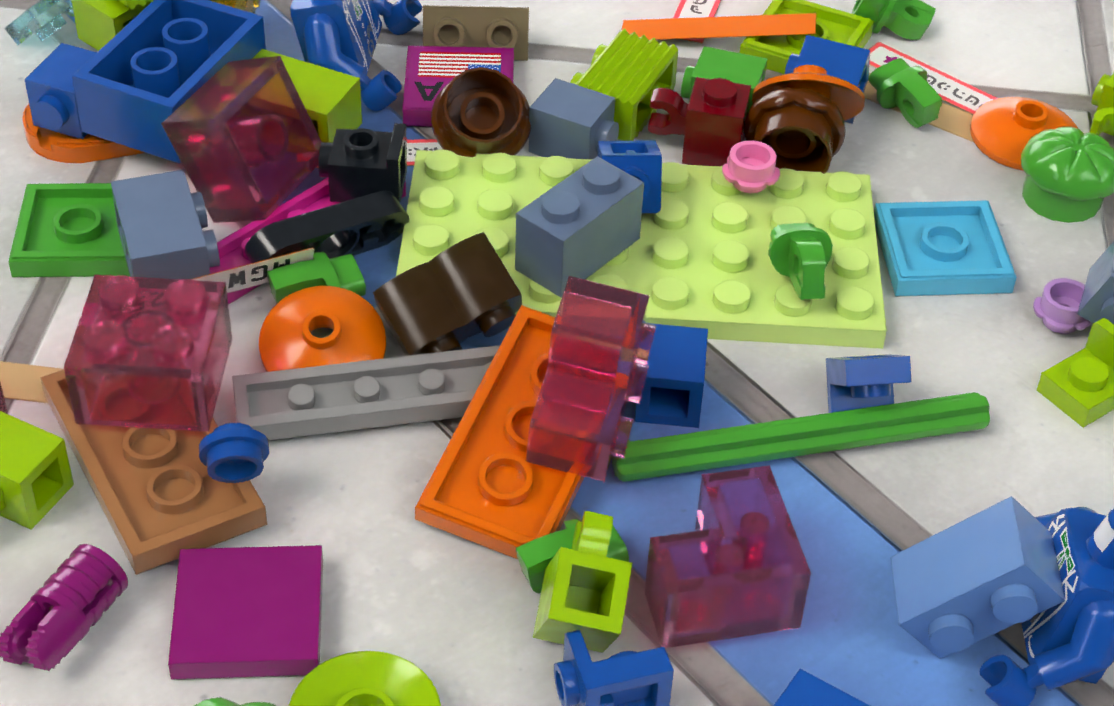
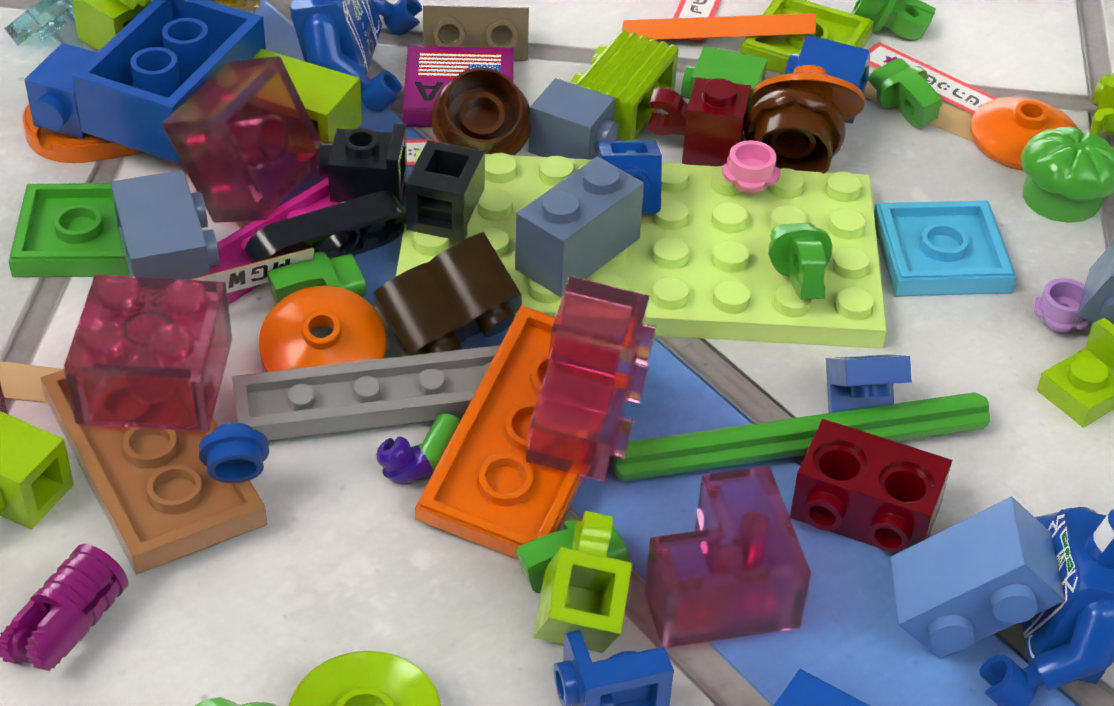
magenta tile [168,545,323,679] -> none
blue brick [635,323,708,428] -> none
none -> dark purple arm [376,413,461,484]
none -> black brick [405,140,485,241]
none -> dark red brick [789,419,953,554]

